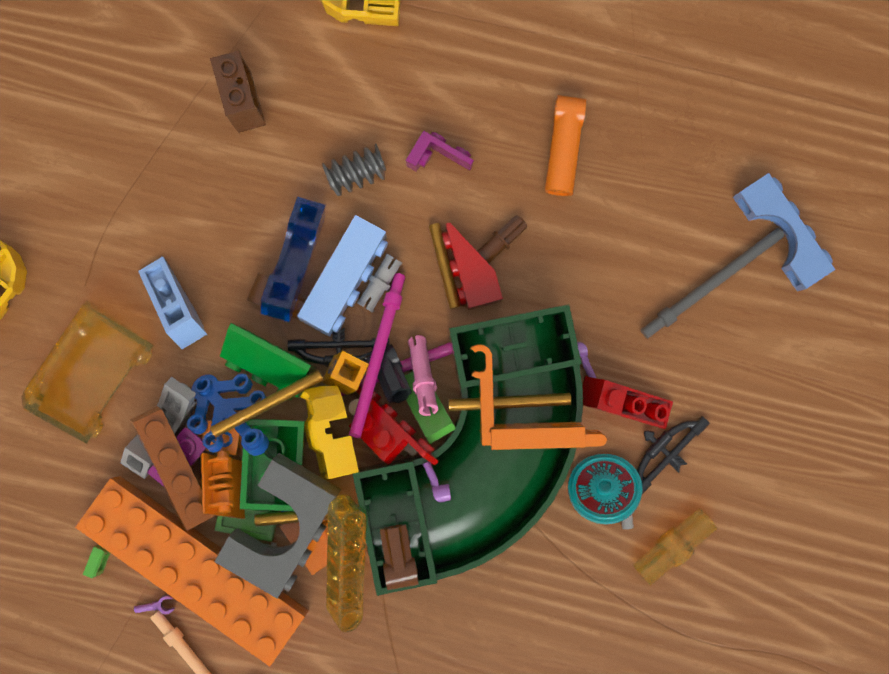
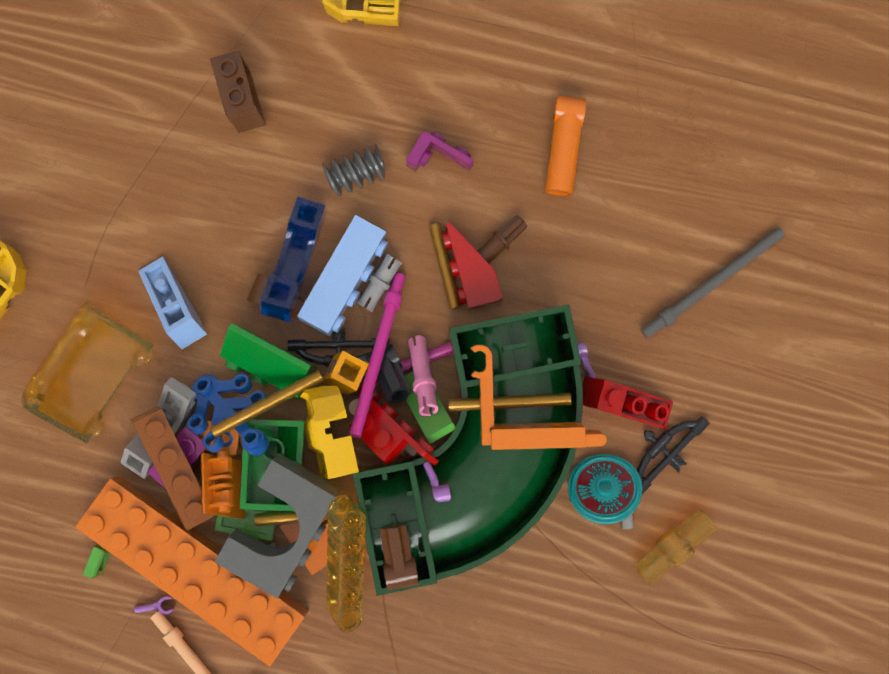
medium blue arch [733,173,835,292] -> none

